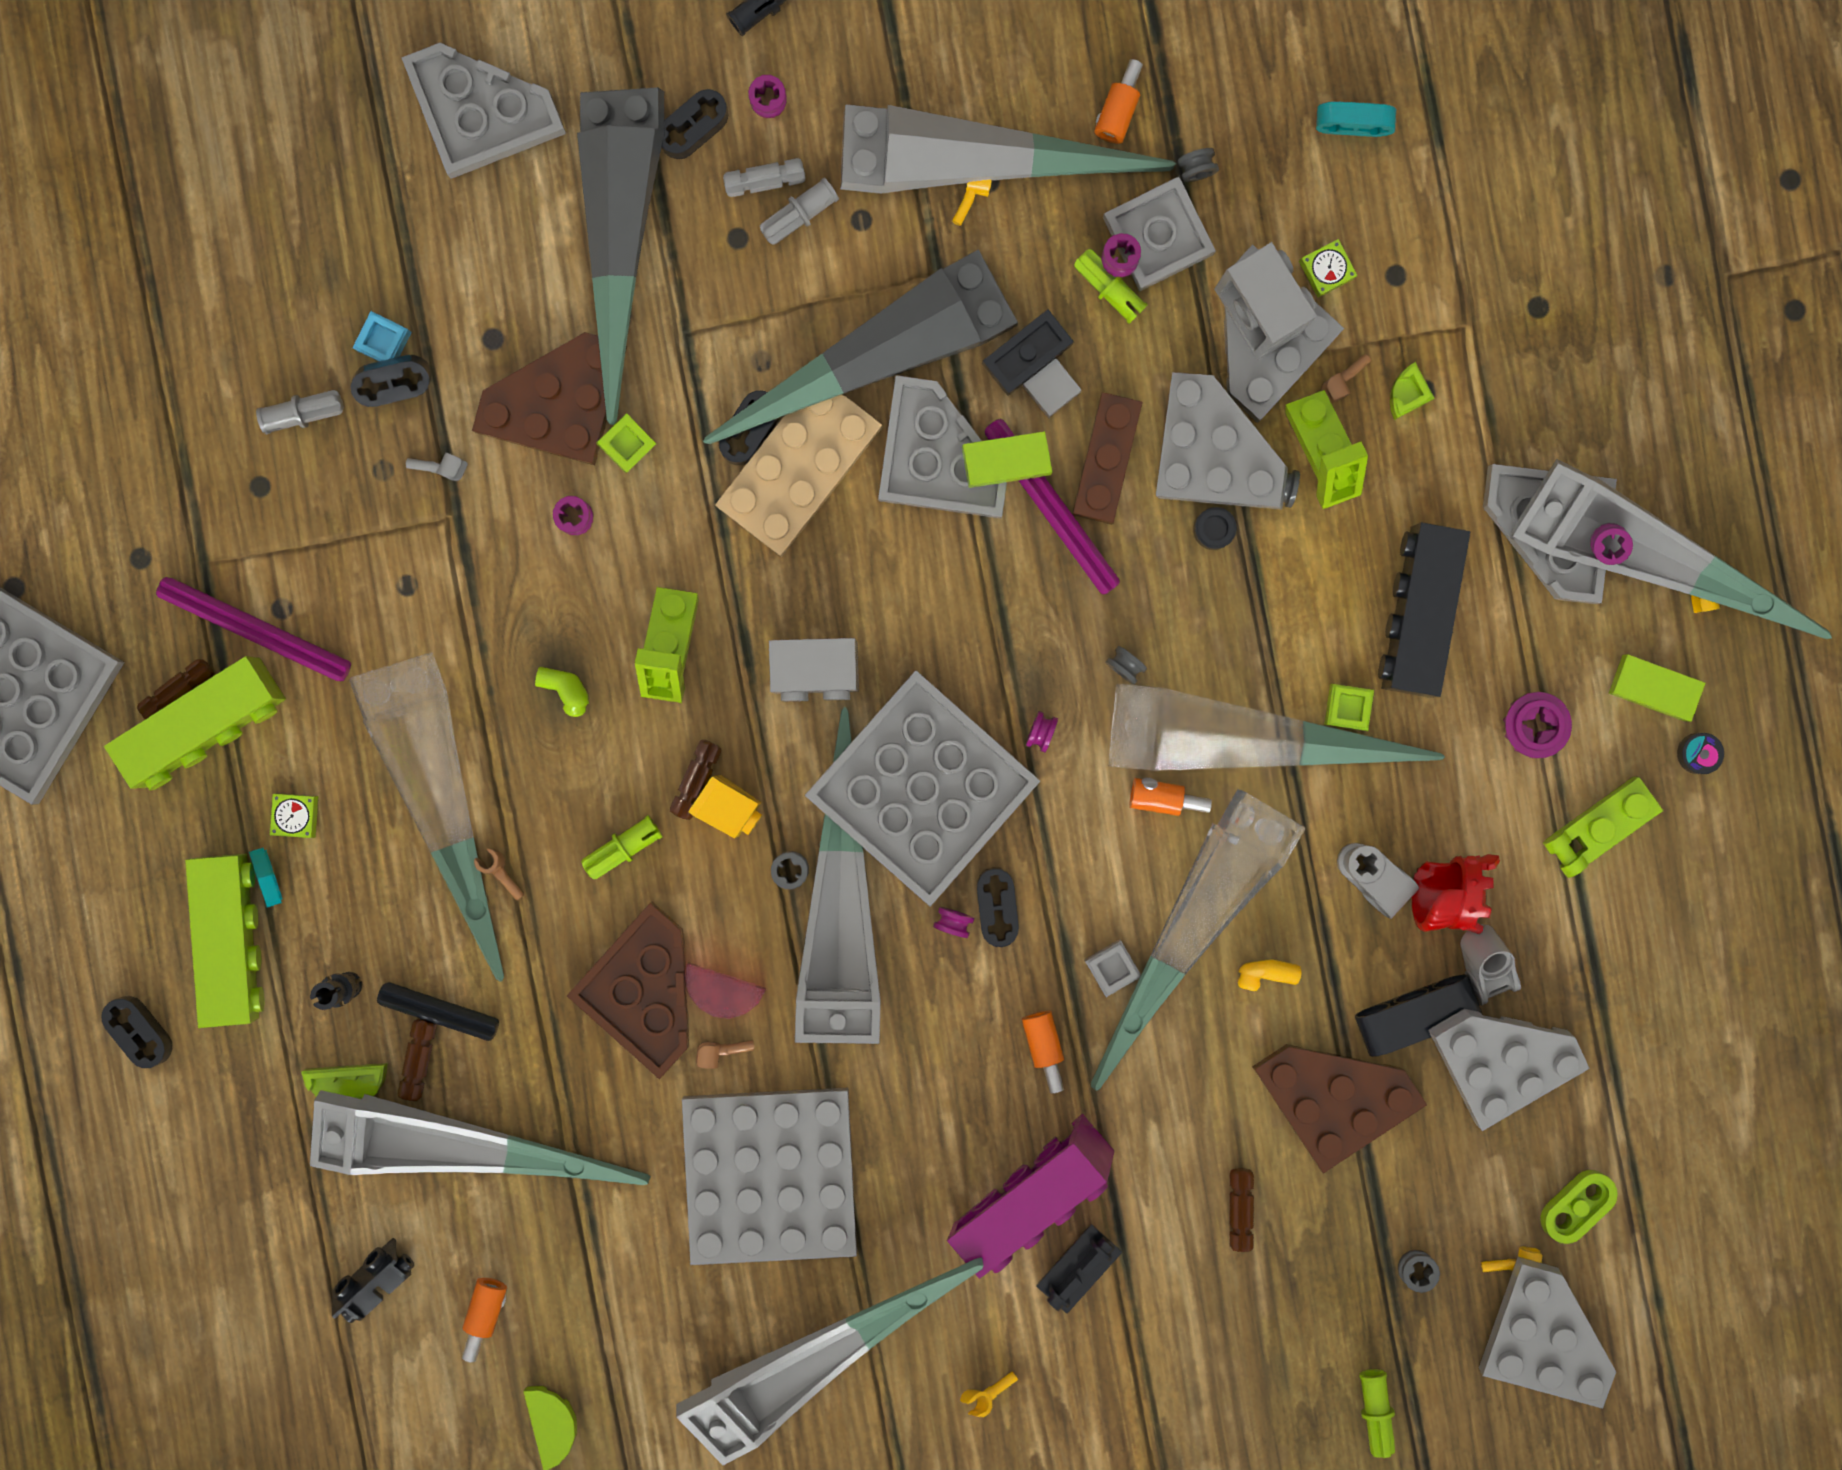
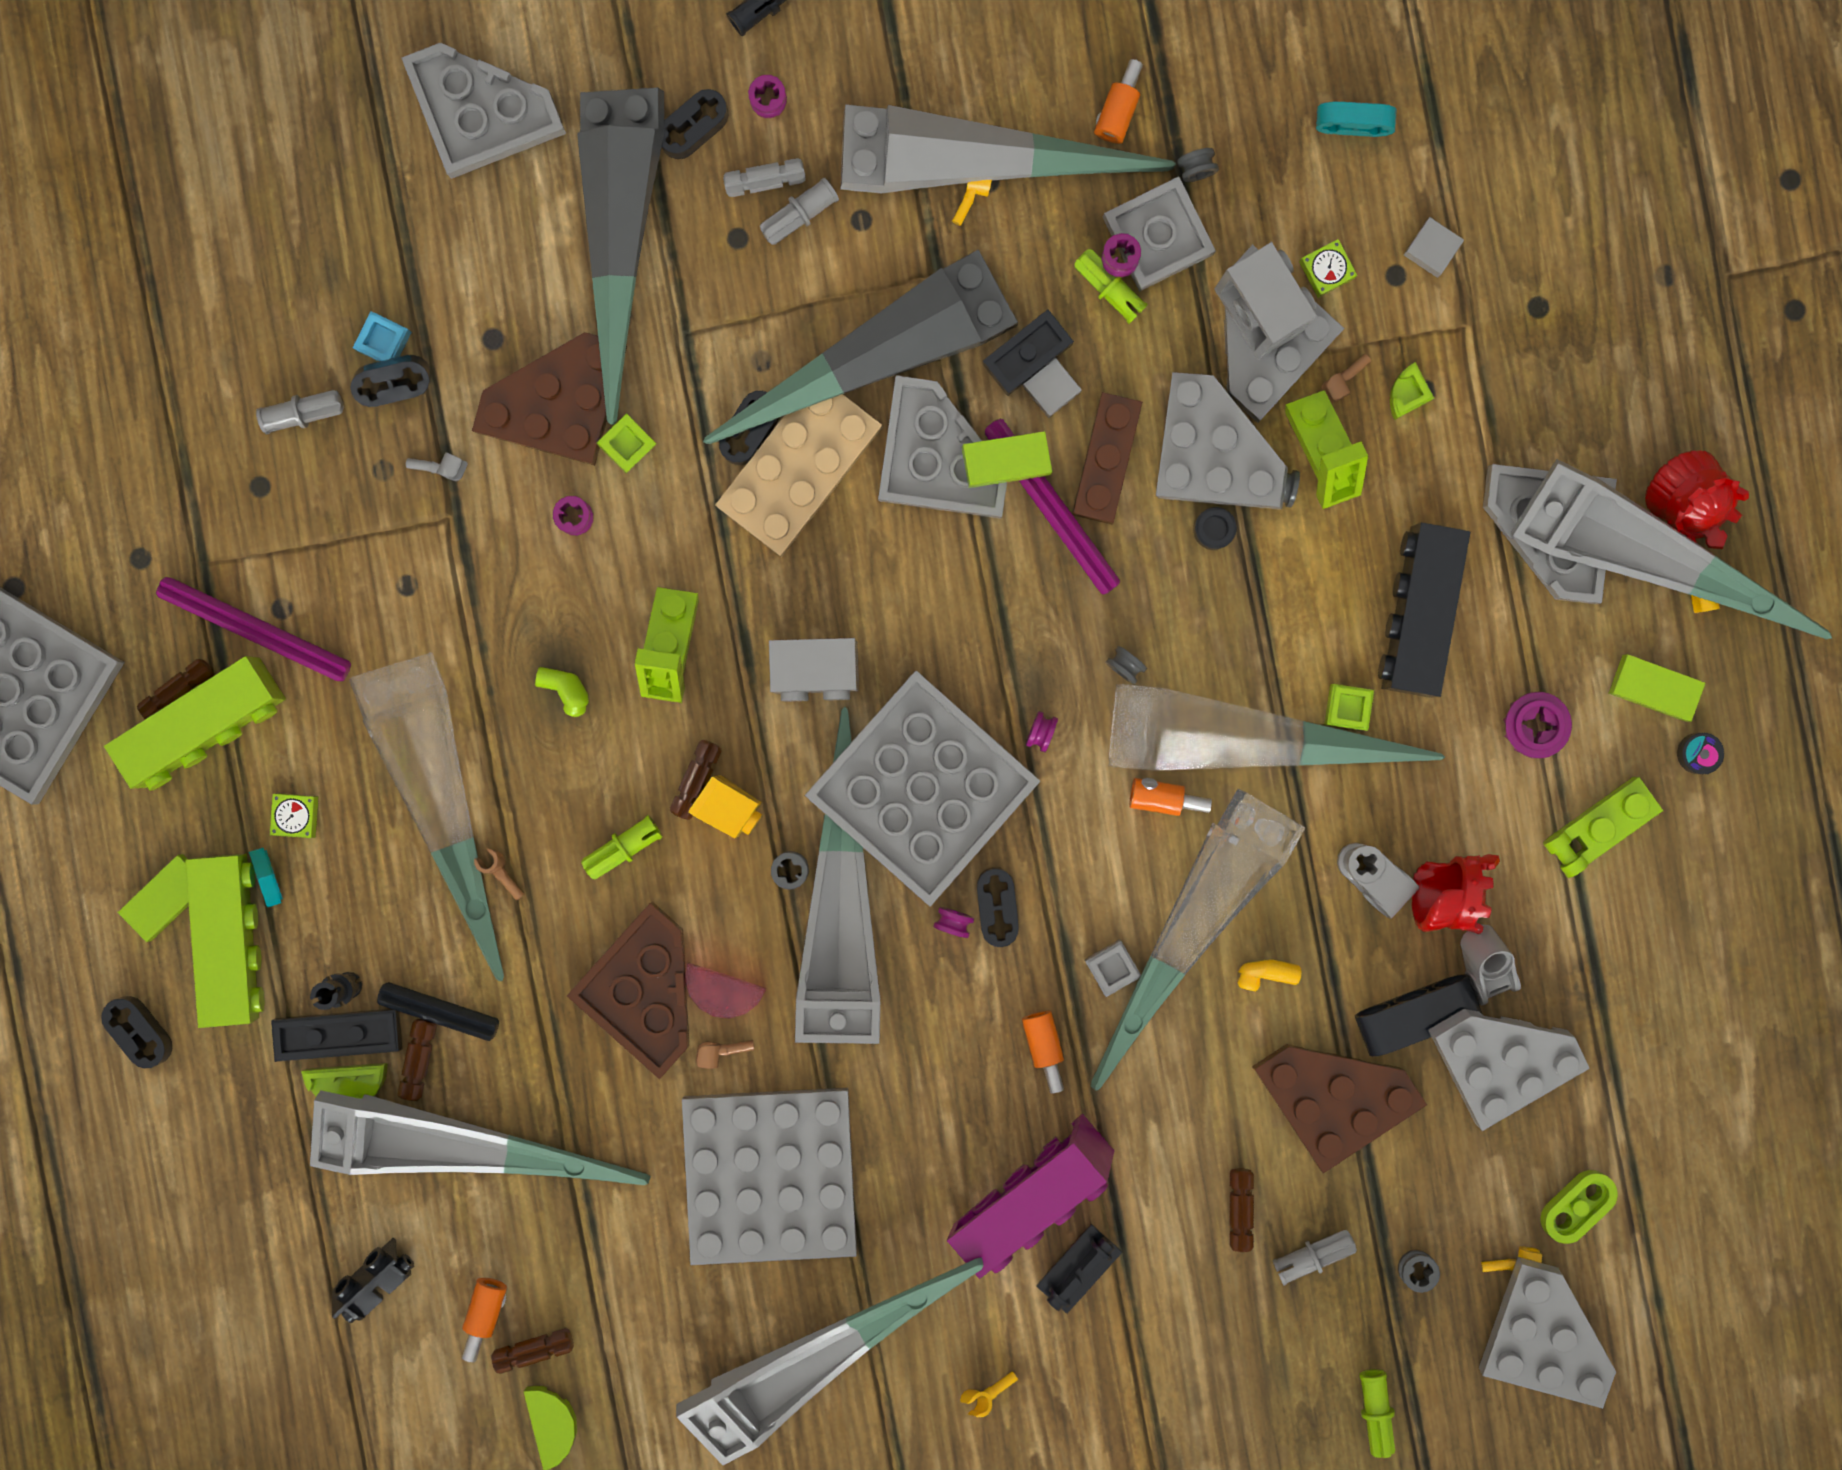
magenta bush [1590,523,1633,565] -> none
none -> lime tile [117,854,189,942]
none -> black tile [271,1009,403,1062]
none -> reddish brown axle [491,1328,574,1374]
none -> light grey axle [1272,1230,1357,1286]
none -> light grey tile [1404,217,1464,278]
none -> red hair [1645,450,1749,549]

